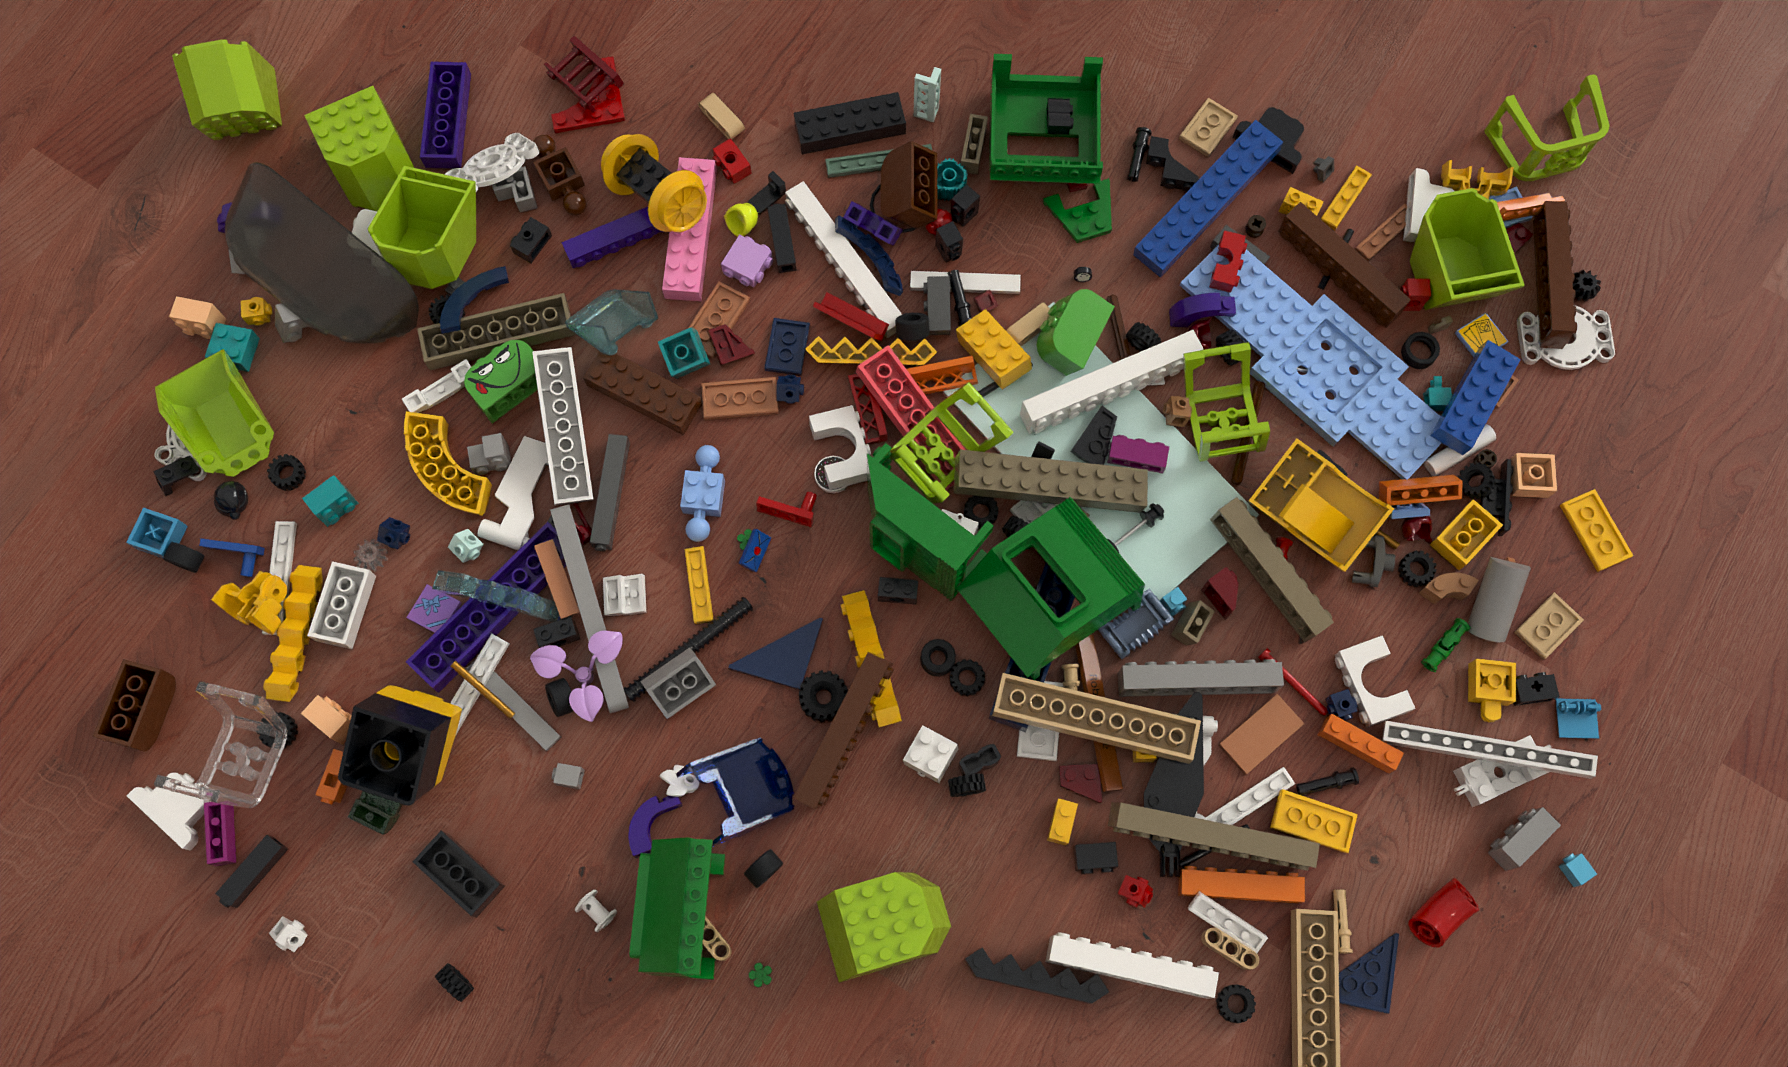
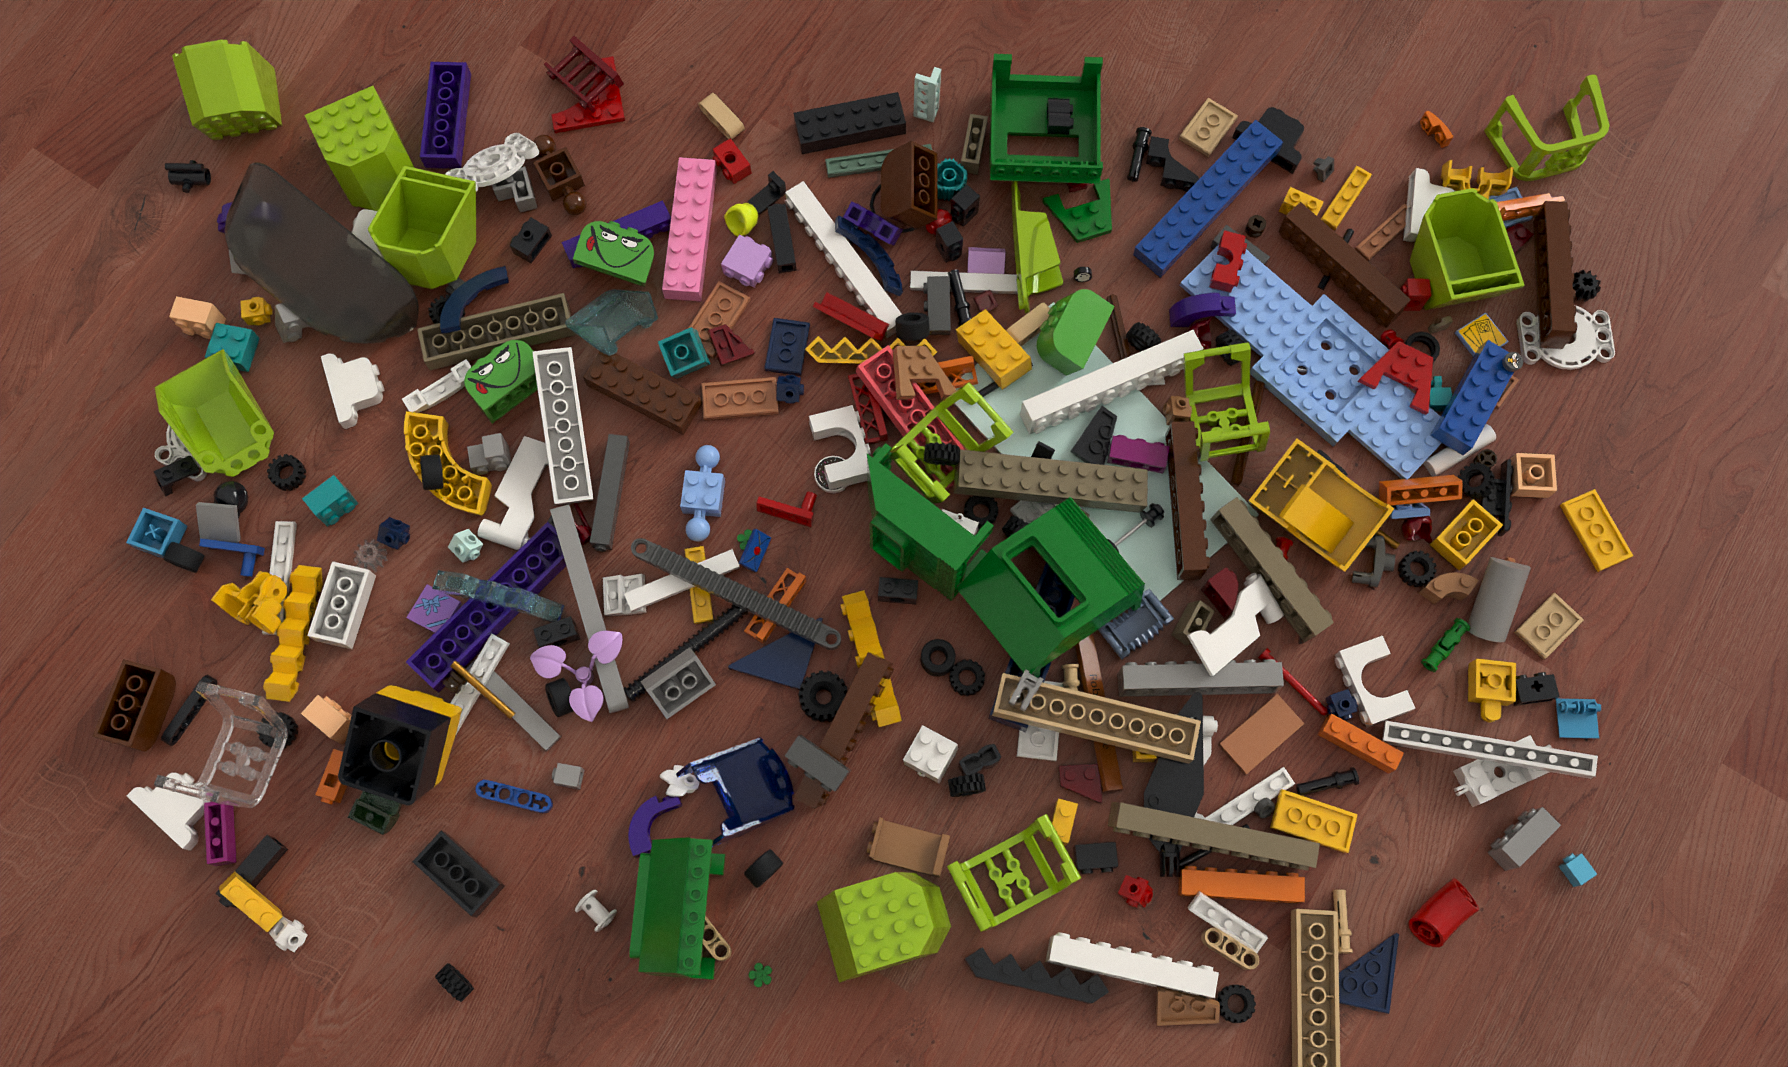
nougat tile [534,539,580,619] -> none
yellow brick [601,134,707,232] -> none
medium azure brick [1160,587,1187,617] -> none
none -> black beam [161,675,217,746]
none -> black pin [165,160,211,193]
none -> light grey tile [196,502,241,543]
none -> yellow brick [219,871,283,932]
none -> white brick [321,354,385,429]
none -> black tyre [420,454,443,490]
none -> dark brown wheel [442,669,467,694]
none -> blue beam [475,780,553,813]
none -> bright green brick [573,221,654,287]
none -> white tile [624,549,740,612]
none -> dark grey gear [631,538,841,650]
none -> orange fence [744,568,807,644]
none -> dark grey brick [785,735,851,792]
none -> medium nougat panel [866,817,950,878]
none -> medium nougat wing [893,346,956,400]
none -> black tyre [924,442,960,466]
none -> lime windscreen [947,814,1081,932]
none -> lavender brick [968,247,1005,274]
none -> light grey piece [1009,669,1044,712]
none -> lime piece [1011,181,1063,314]
none -> medium nougat wing [1156,986,1220,1026]
none -> reddish brown brick [1165,421,1210,580]
none -> white door [1187,573,1284,676]
none -> dark grey tile [1254,798,1275,818]
none -> red wing [1358,341,1433,415]
none -> red bush [1380,329,1404,350]
none -> orange slope [1420,111,1453,148]
none -> dark grey tile [1502,352,1523,372]

